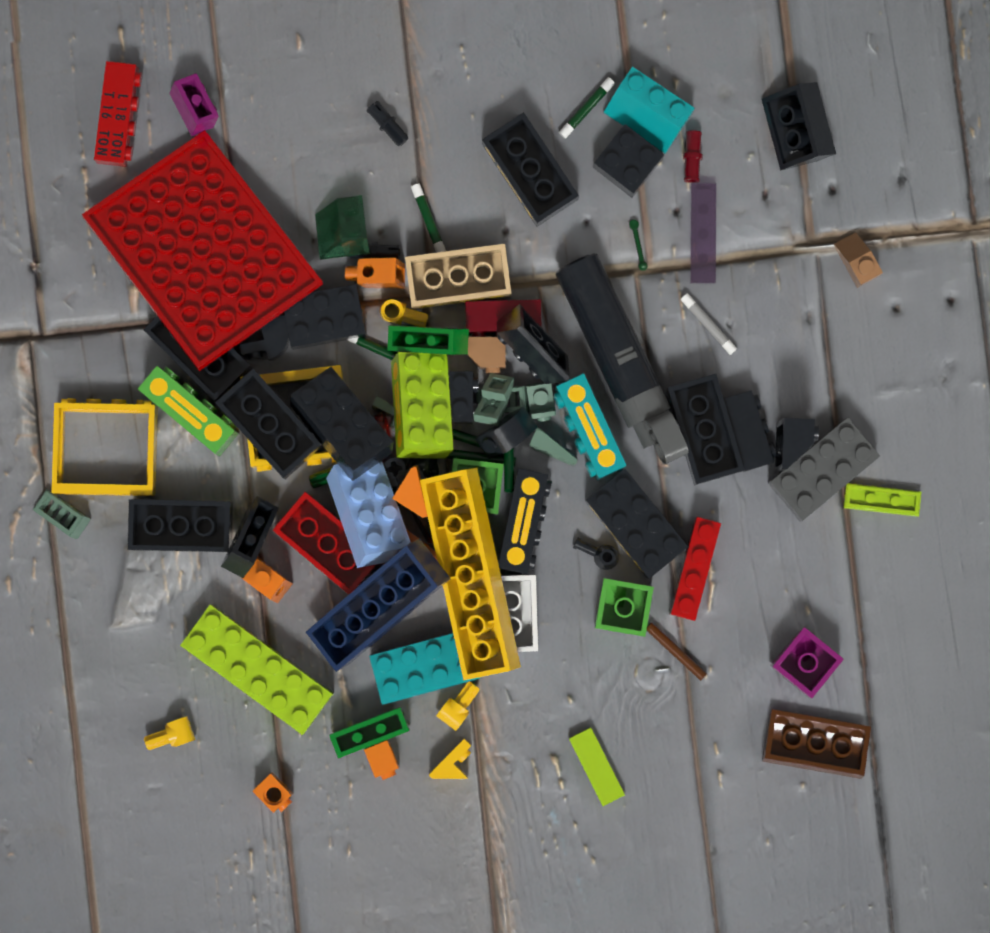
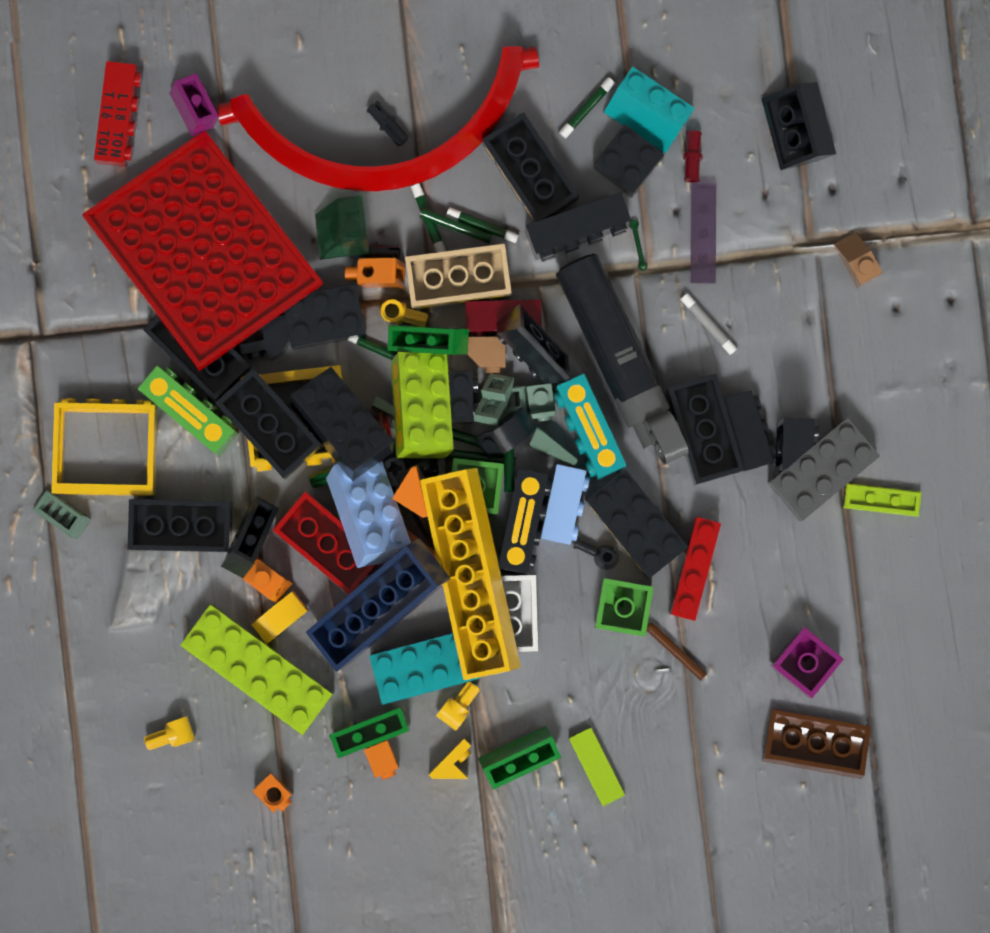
none -> red panel [217,46,540,192]
none -> yellow slope [251,591,309,644]
none -> dark green bar [419,208,493,243]
none -> dark green bar [446,207,519,243]
none -> green brick [478,726,562,790]
none -> black brick [525,192,631,262]
none -> light blue brick [541,464,590,545]

